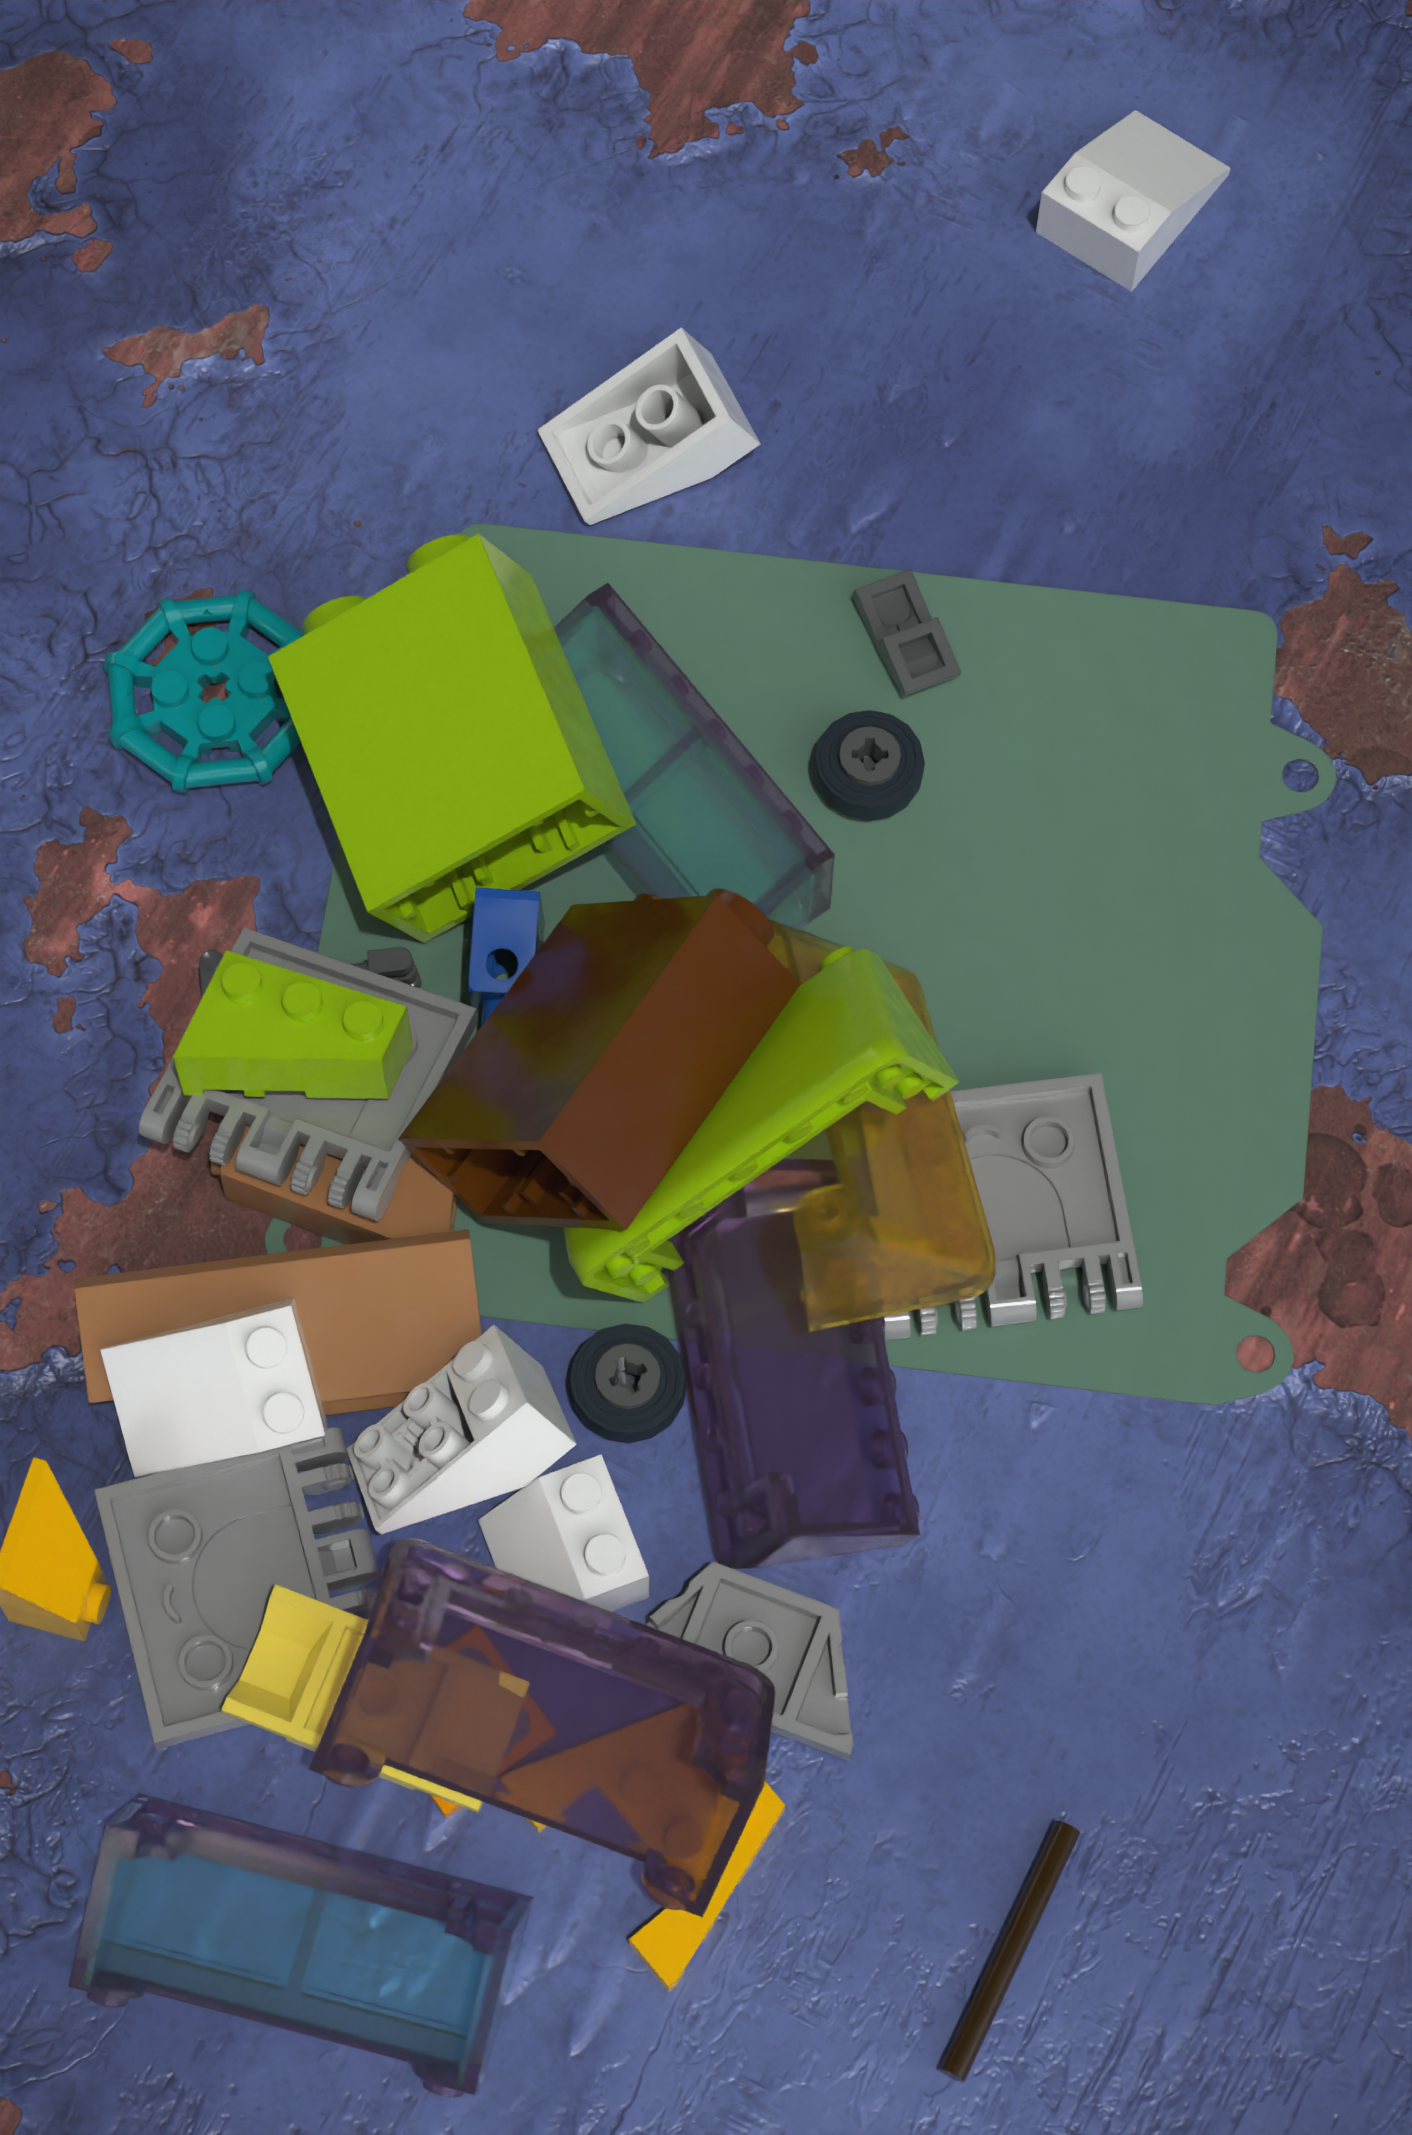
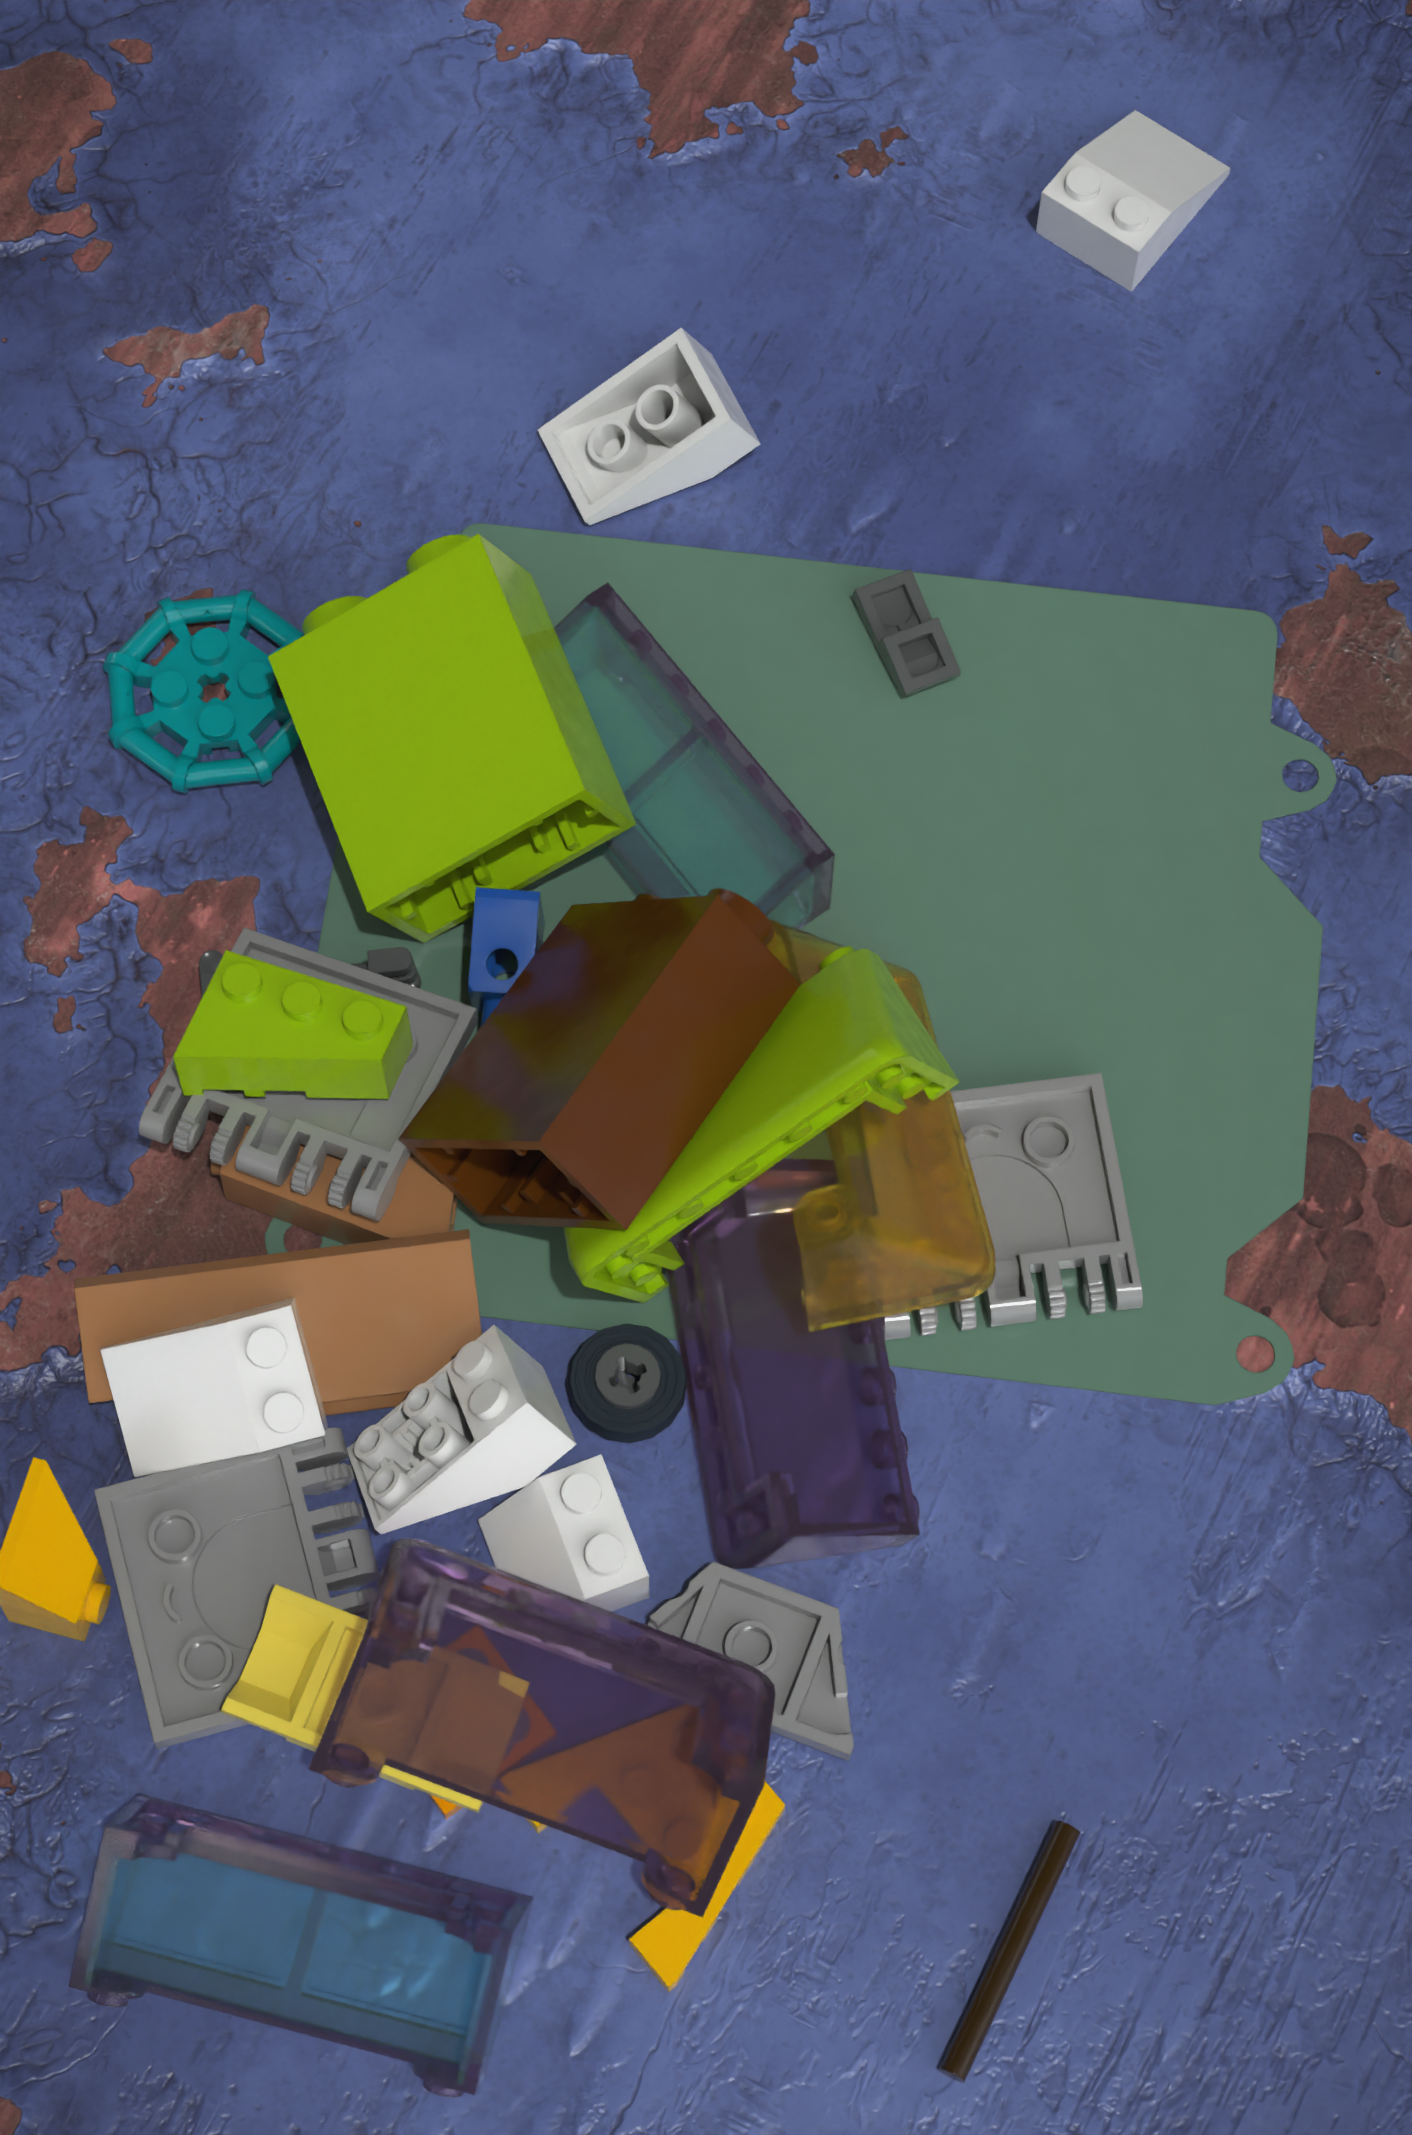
black wheel [813,710,925,821] -> none

